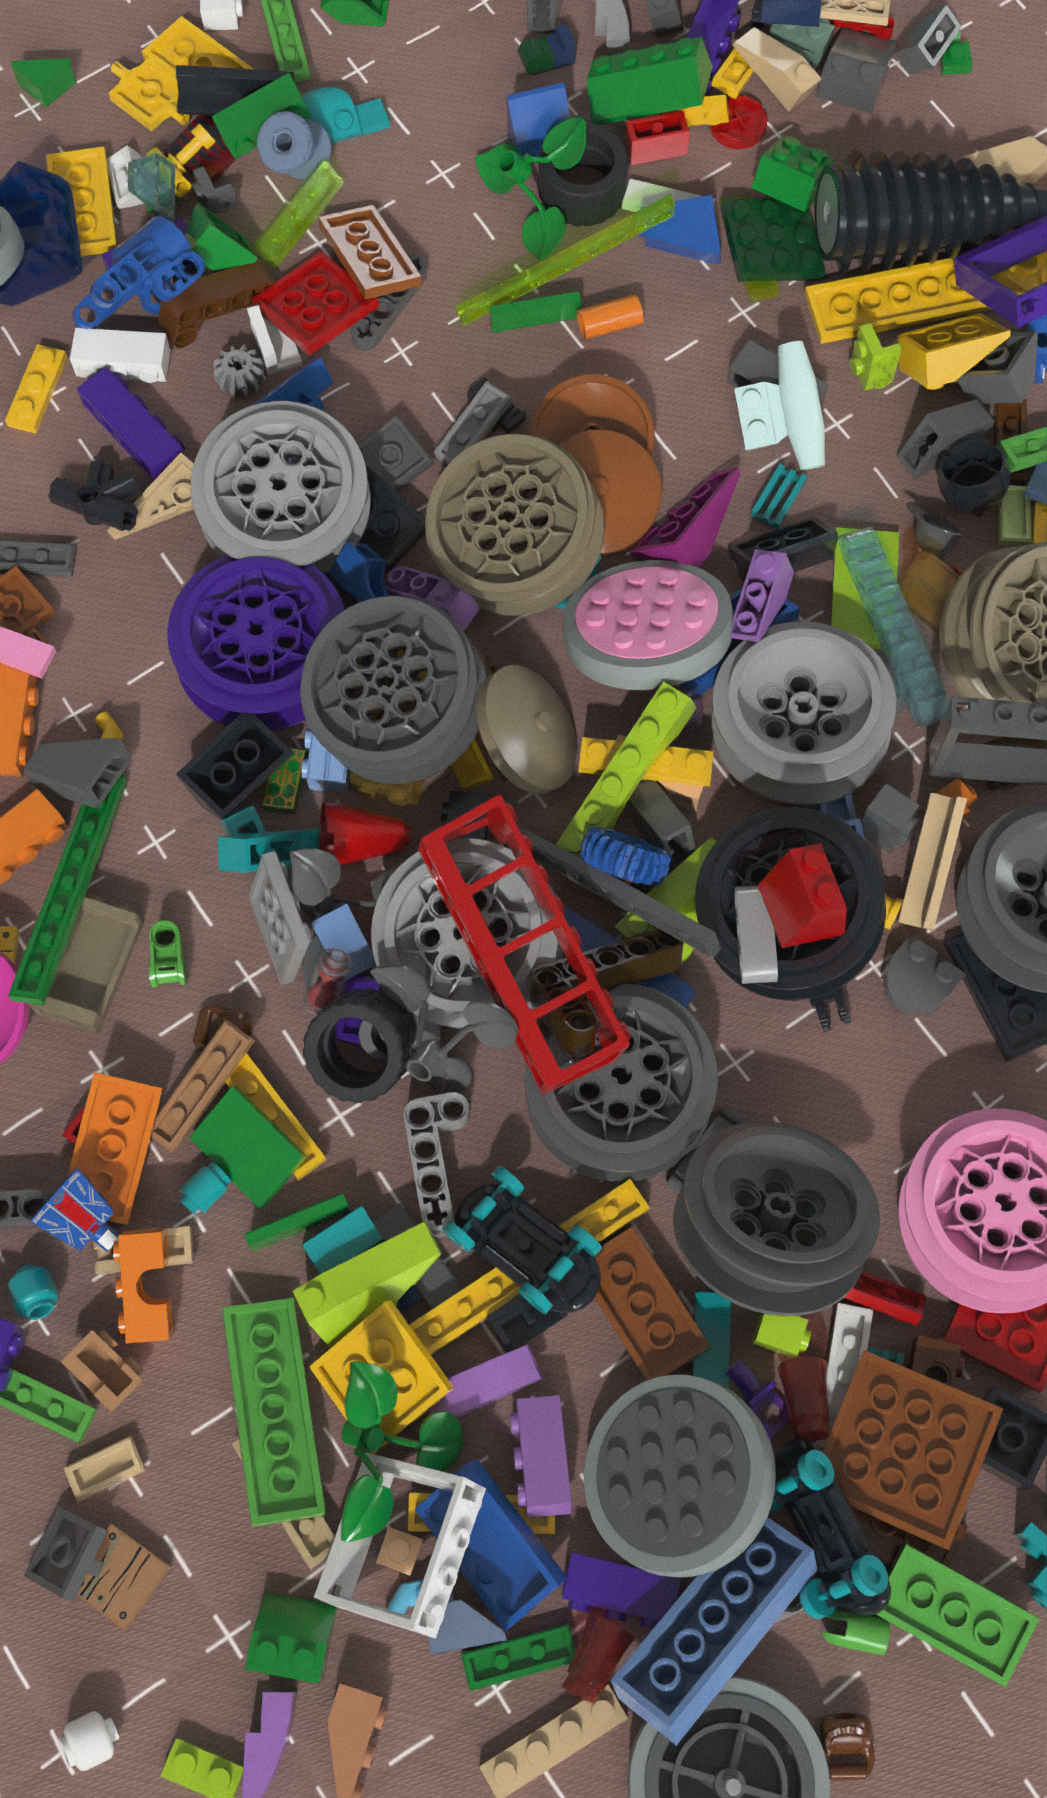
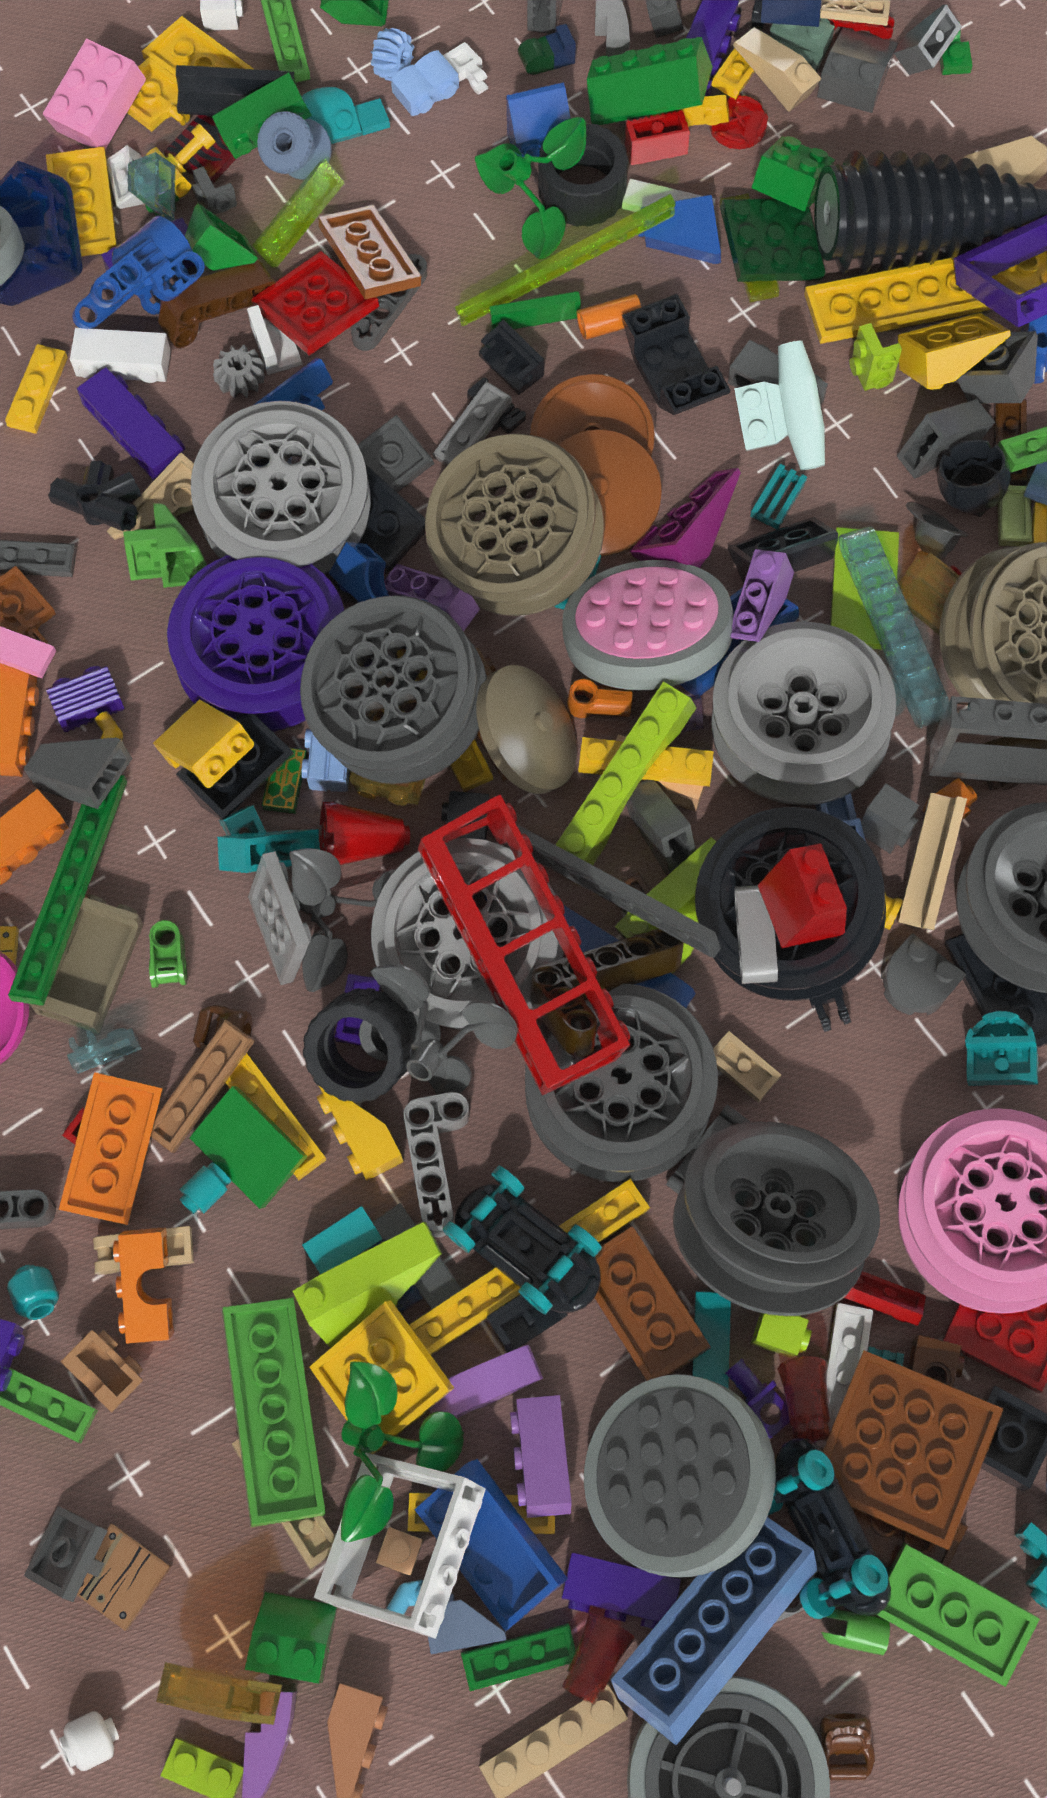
green slope [12,58,76,107] -> none
blue torso [30,1166,119,1252] -> none
tan tile [63,1435,146,1502] -> none
green tile [245,1193,351,1252] -> none
clear piece [303,948,353,1017] -> none
medium blue panel [311,902,376,981] -> none
blue gear [580,826,671,886] -> none
none -> bright pink brick [43,38,146,150]
none -> dark purple brick [46,666,125,732]
none -> clear light blue plate [67,1028,142,1074]
none -> bright green piece [123,503,207,588]
none -> yellow panel [153,699,254,788]
none -> clear yellow brick [156,1662,282,1725]
none -> yellow slope [316,1086,403,1181]
none -> light blue gear [371,28,414,81]
none -> light blue brick [391,50,459,116]
none -> white plate [443,42,488,94]
none -> black hinge [479,320,544,395]
none -> orange piece [567,679,632,718]
none -> black slope [622,294,730,415]
none -> tan plate [713,1031,781,1103]
none -> teal slope [965,1011,1038,1086]

